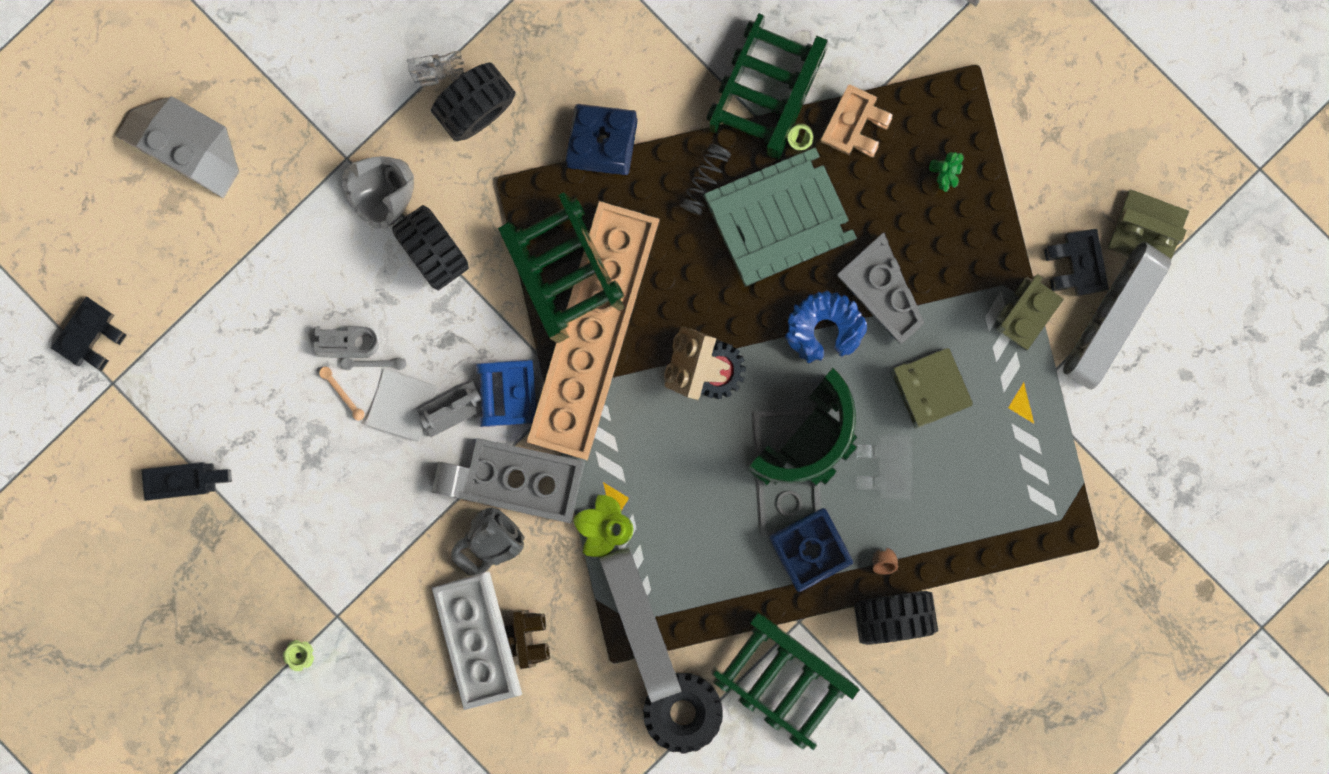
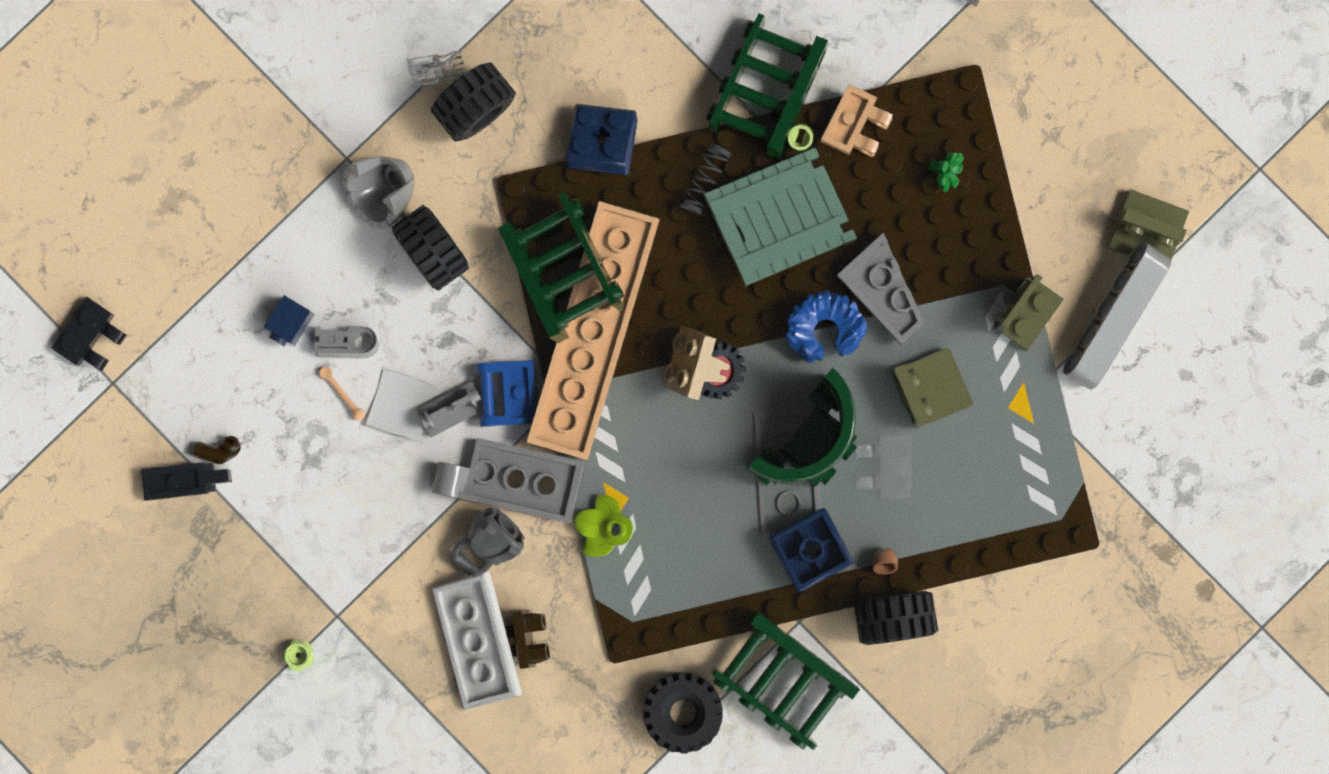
light grey wedge [116,96,239,198] -> none
light grey hinge [341,357,406,370] -> none
light grey beam [599,547,682,703] -> none
black plate [1043,229,1109,297] -> none
none -> dark brown arm [194,436,241,465]
none -> dark blue brick [264,295,315,347]

